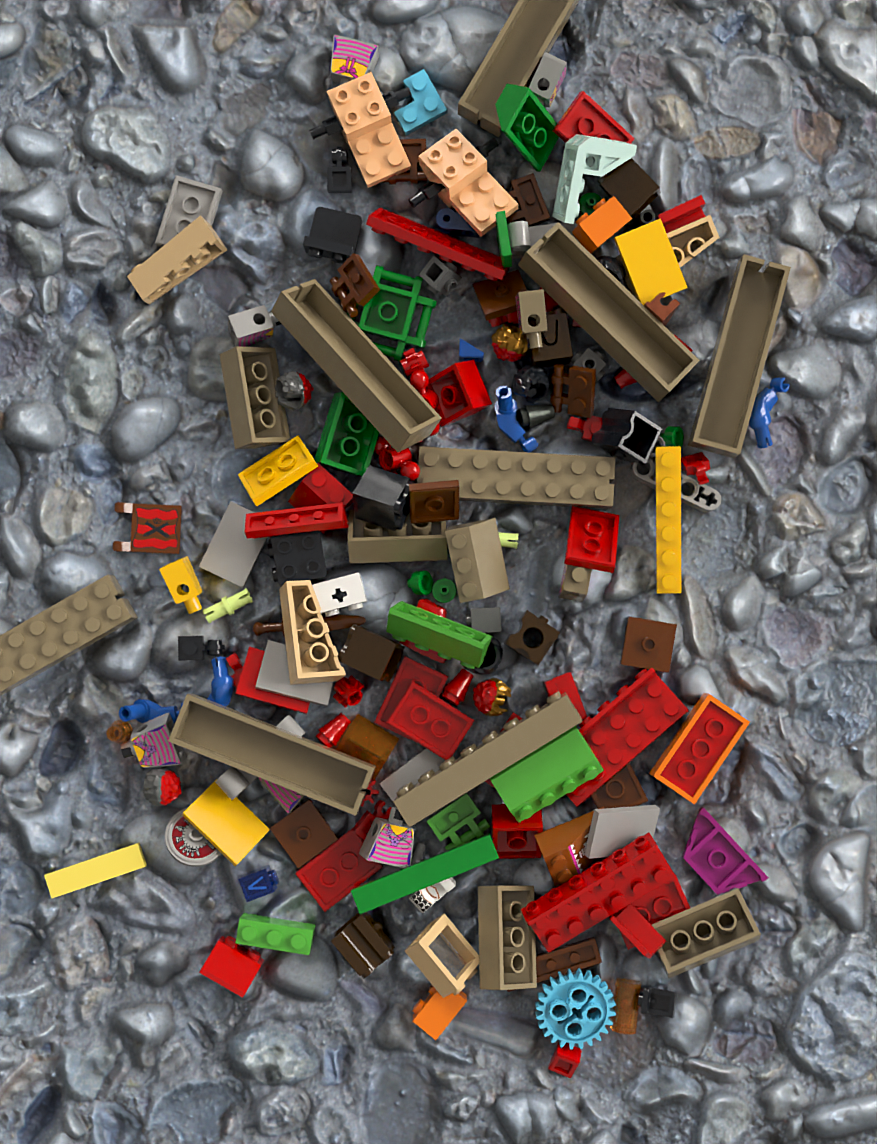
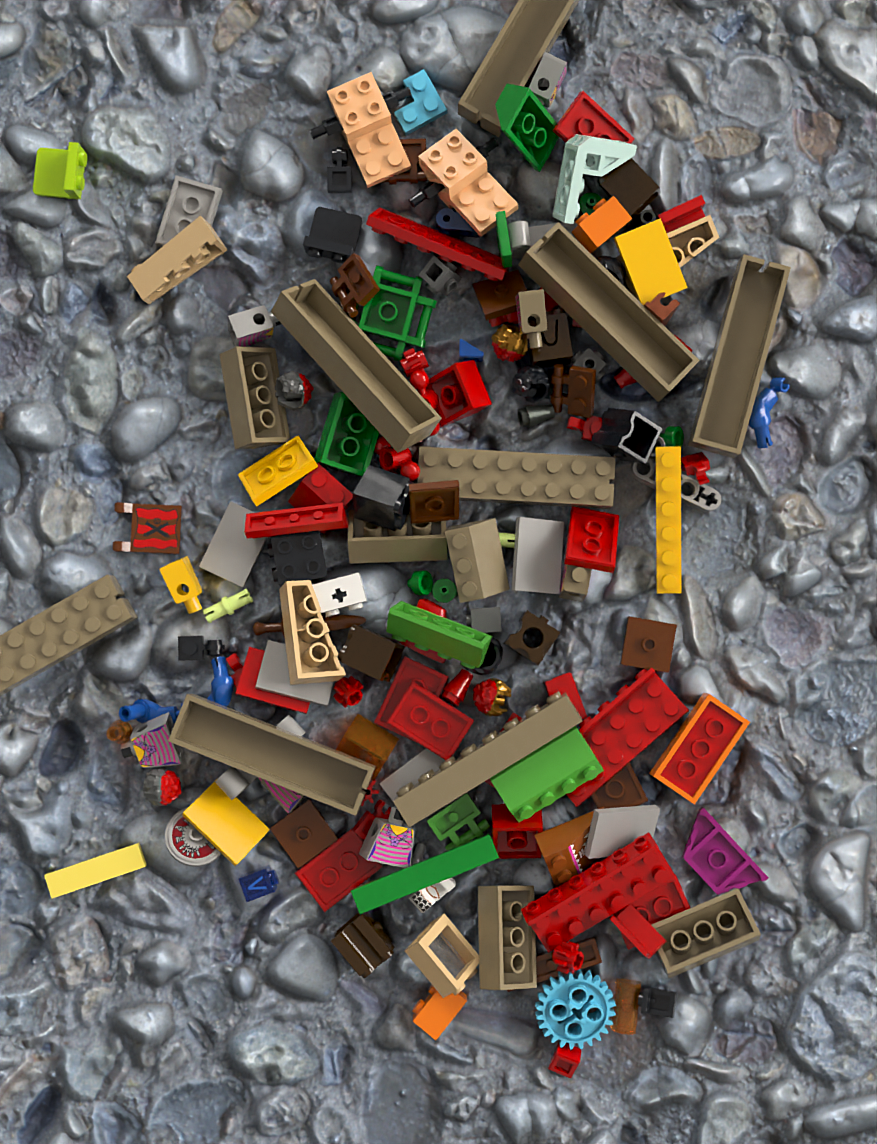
red slope [199,936,264,998] -> none
bright green brick [235,913,316,955] -> none
red cone [316,712,351,748] -> none
torso [331,34,380,86] -> none
blue arm [495,386,538,453] -> none
reddish brown plate [502,173,550,227] -> none
none -> lime bracket [33,142,87,200]
none -> light grey tile [512,517,564,594]
none -> red gear [552,941,584,974]

